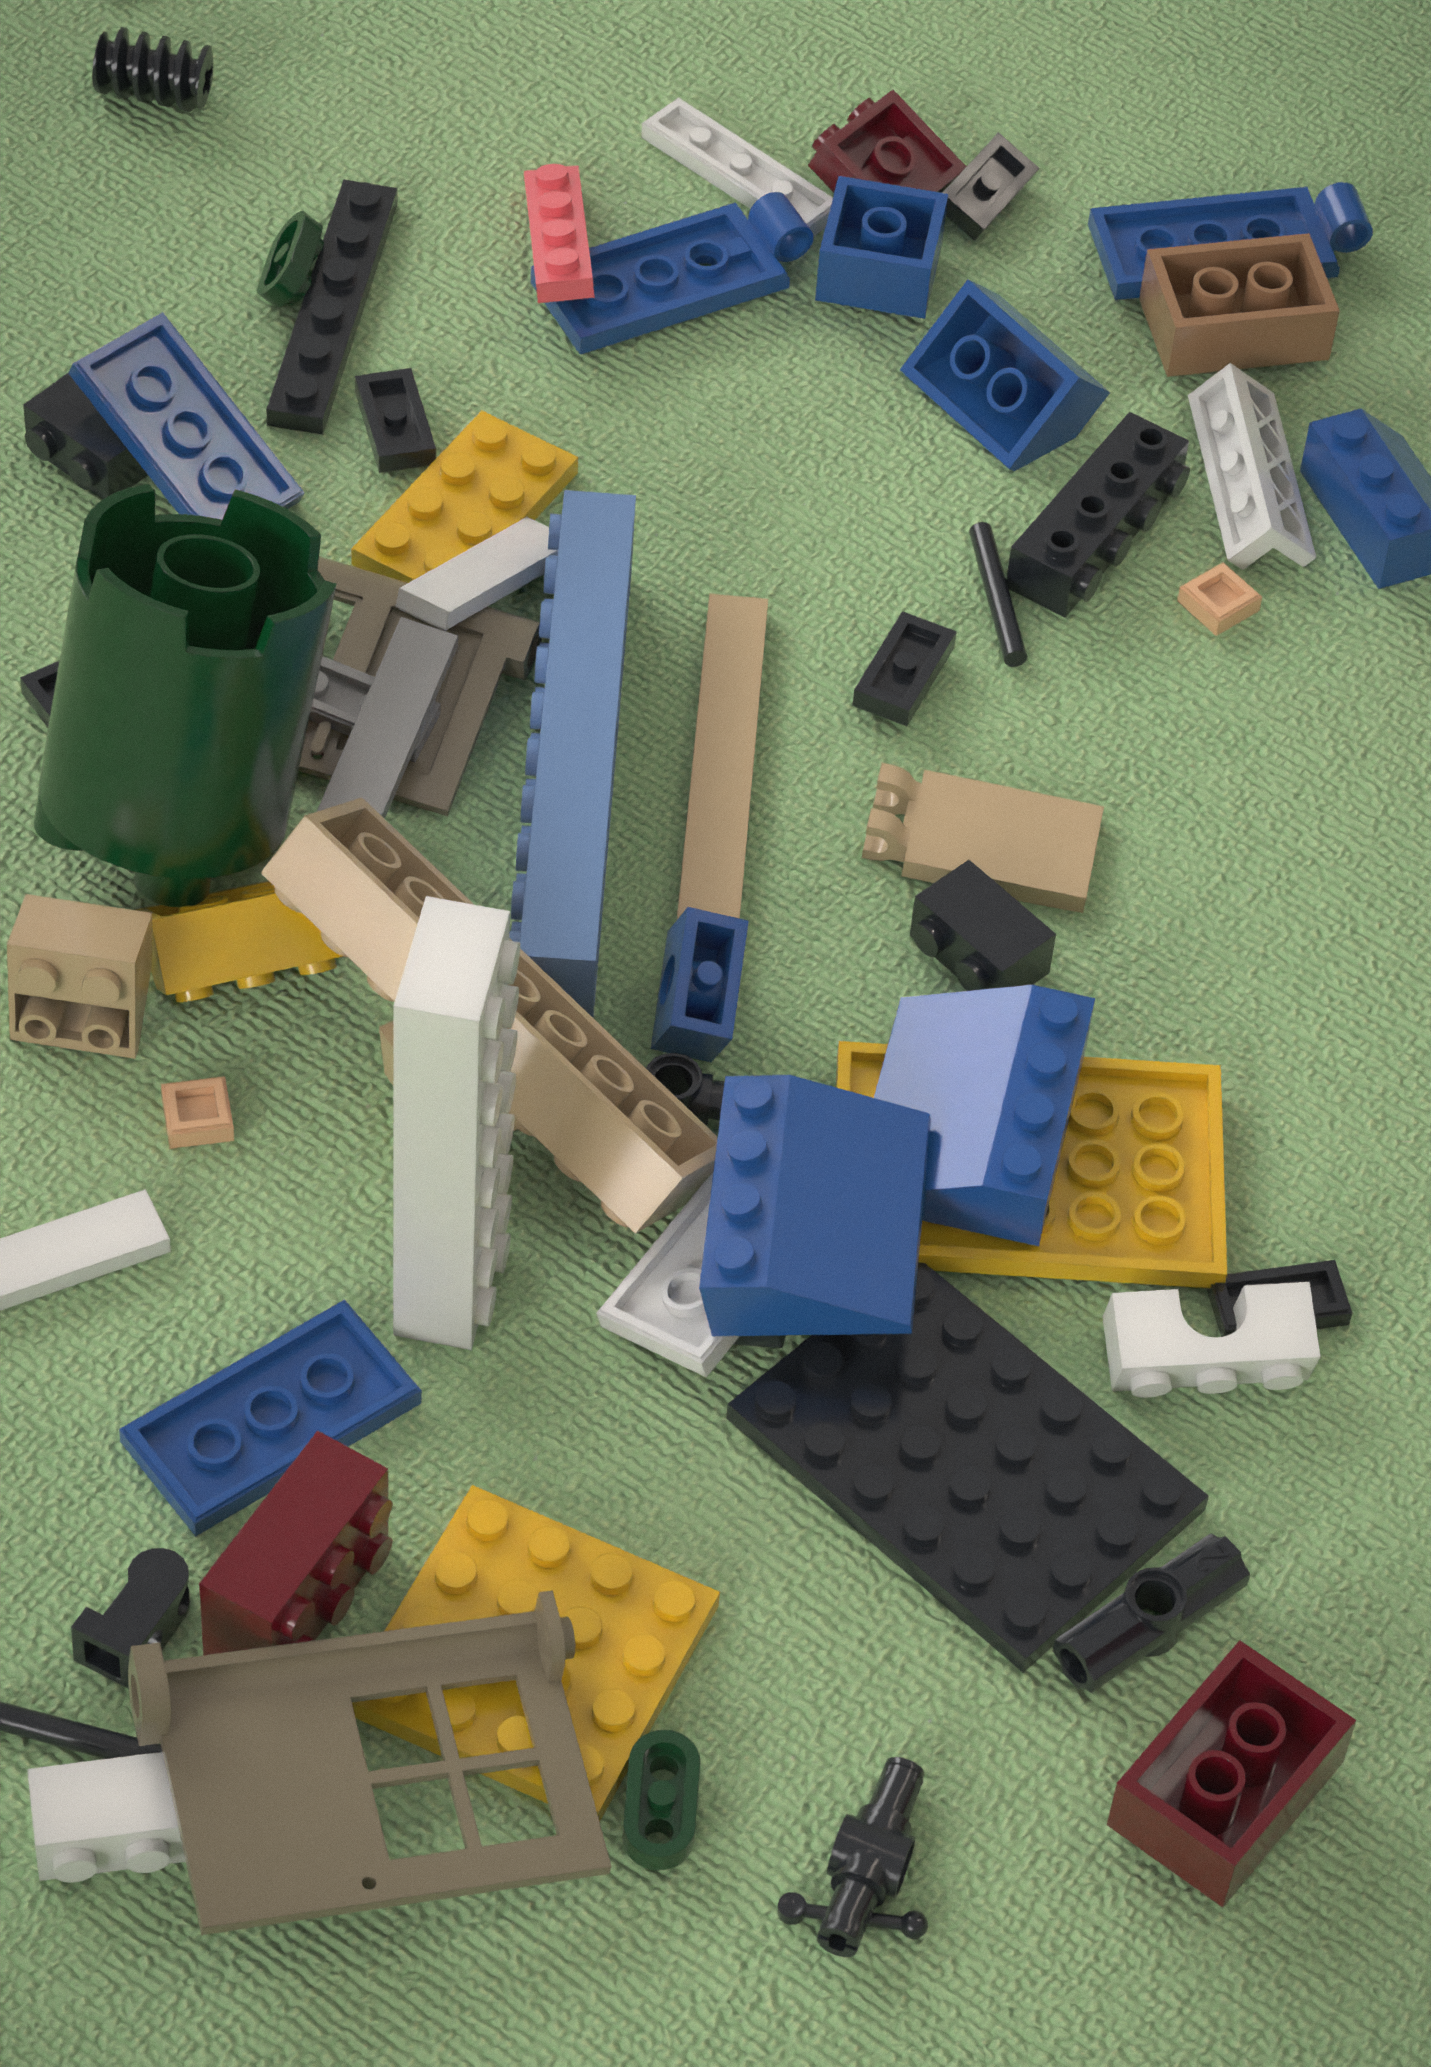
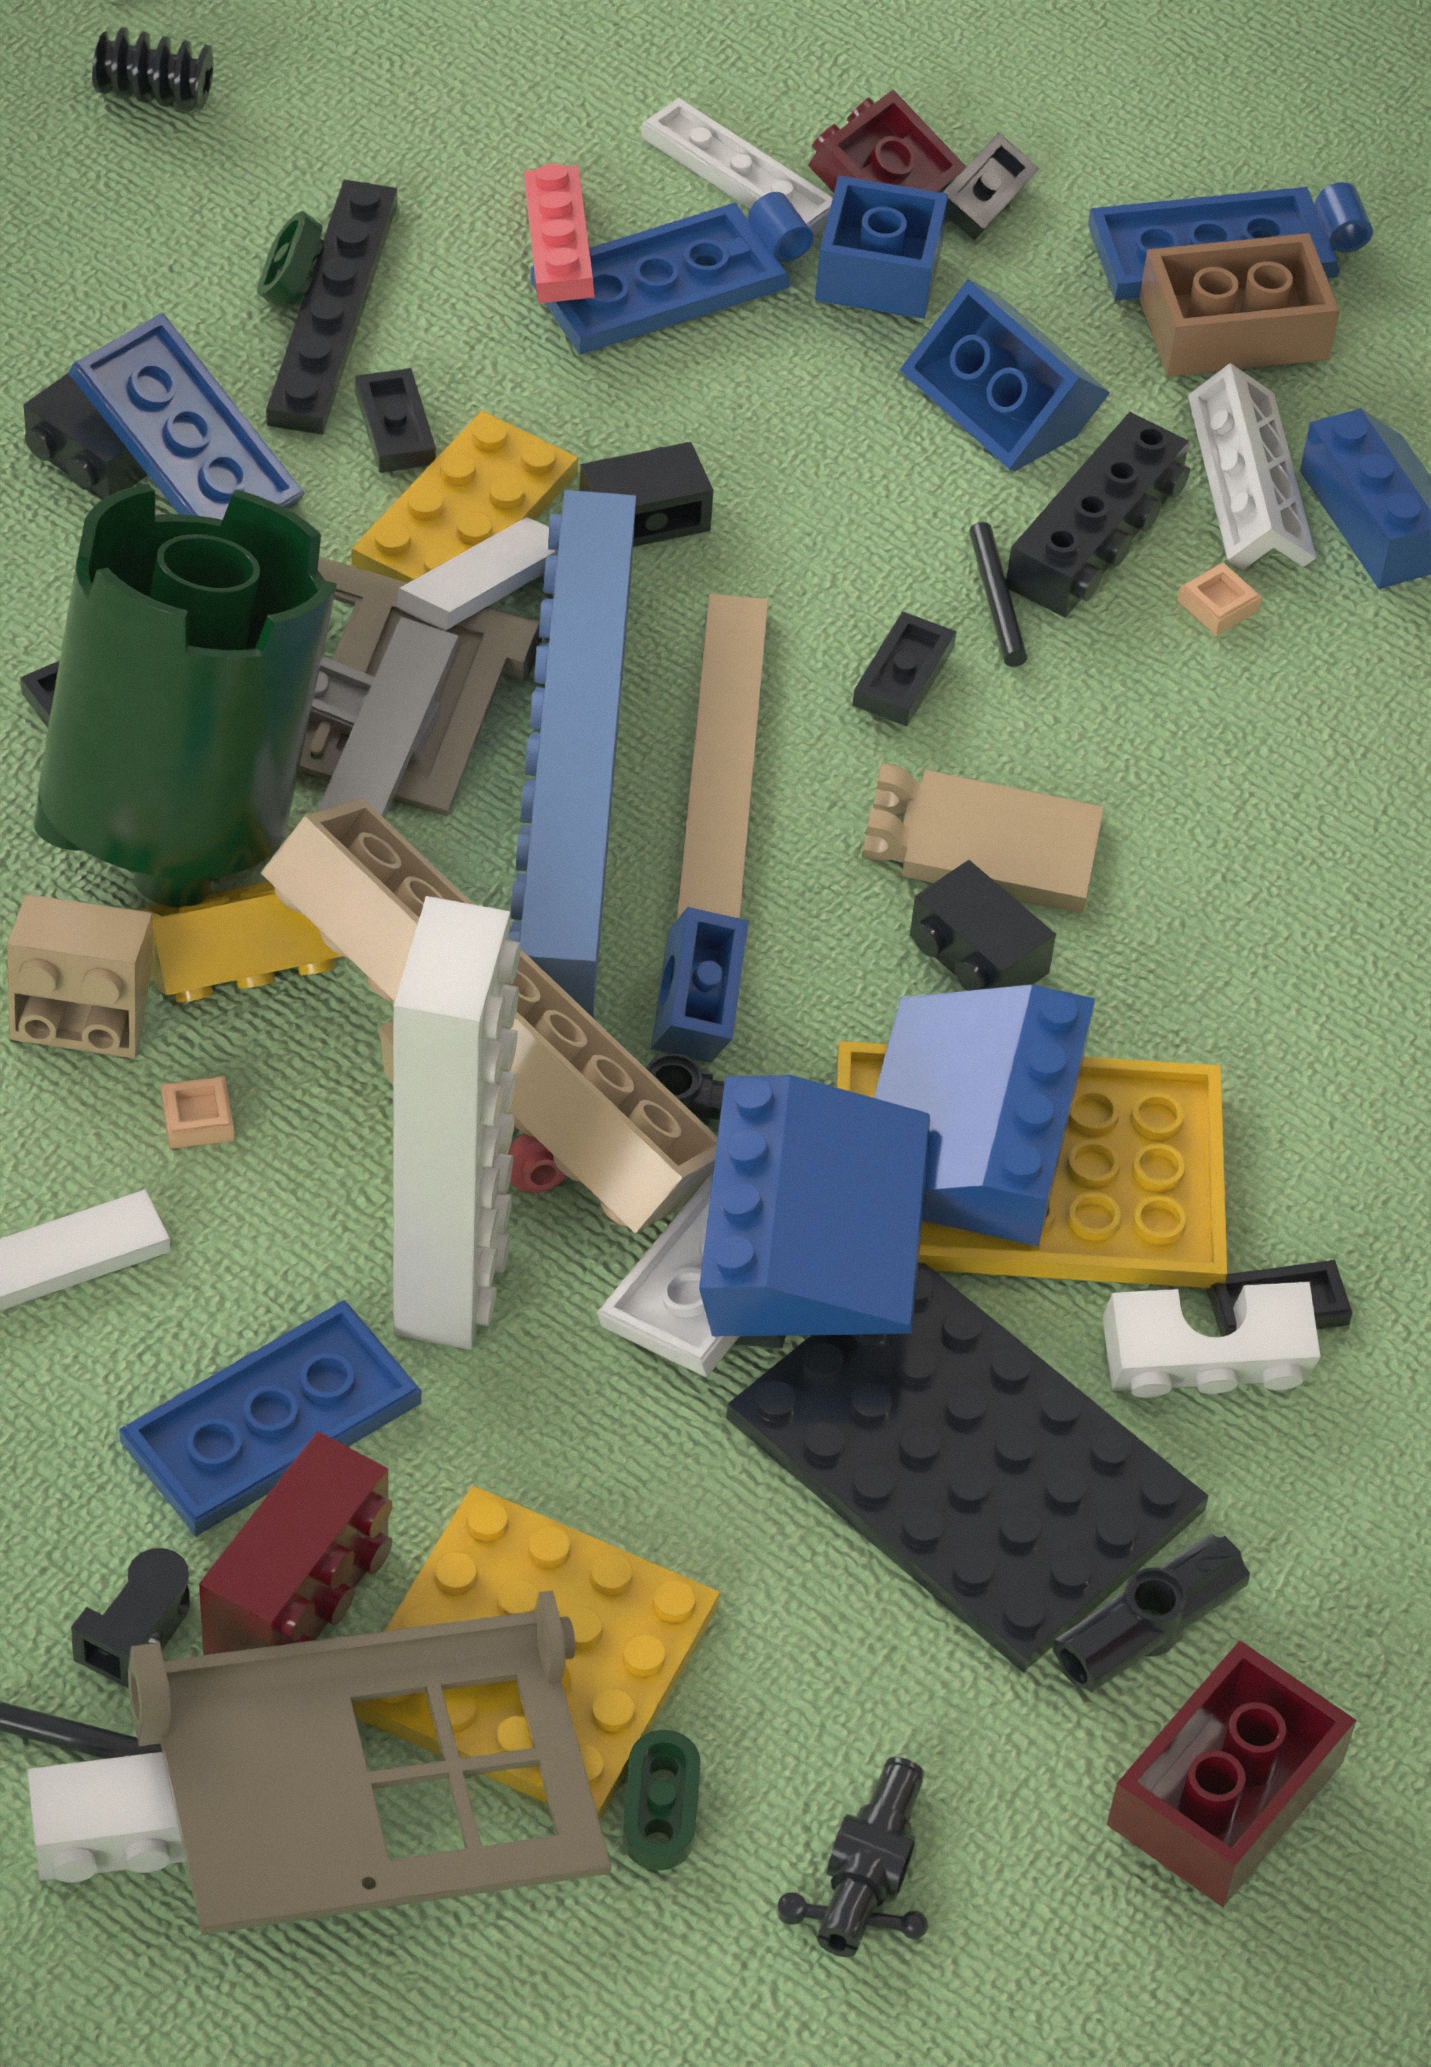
none -> coral plate [508,1134,566,1193]
none -> black brick [579,442,714,547]

